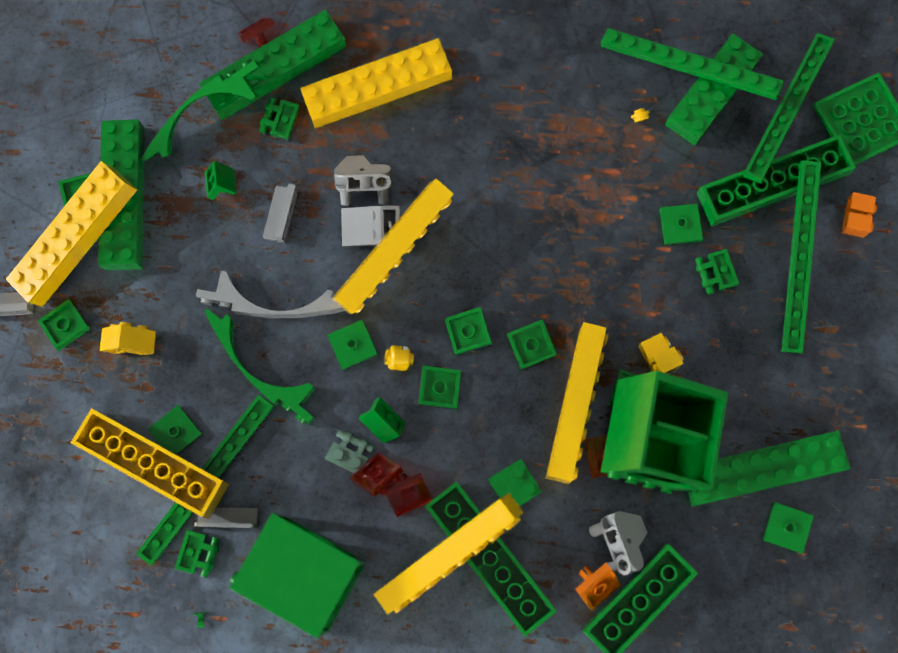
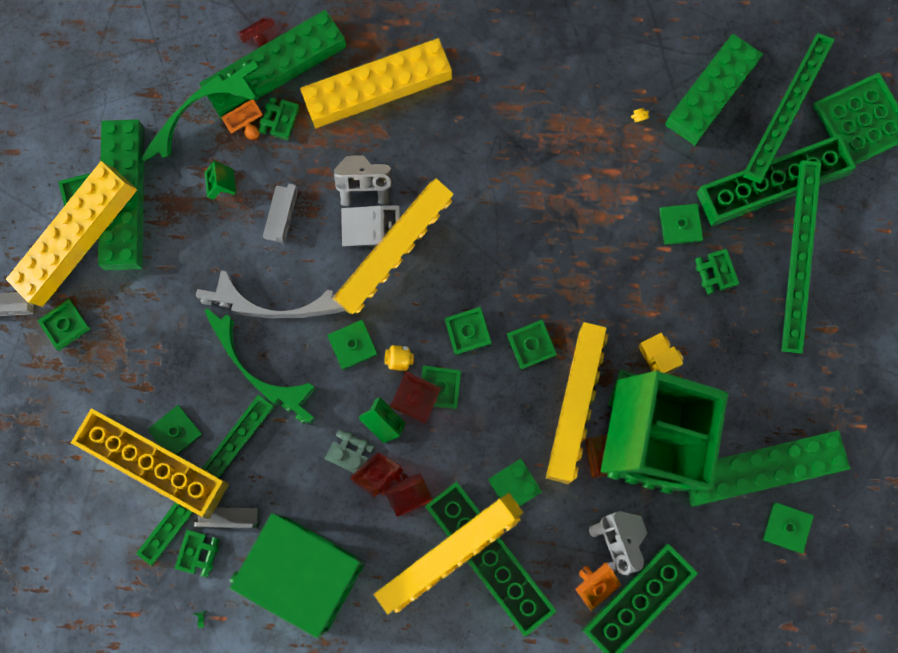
yellow brick [100,322,156,355] -> none
green plate [600,28,784,100] -> none
orange piece [841,192,877,238] -> none
none -> orange plate [221,99,263,140]
none -> clear red tile [390,371,441,423]

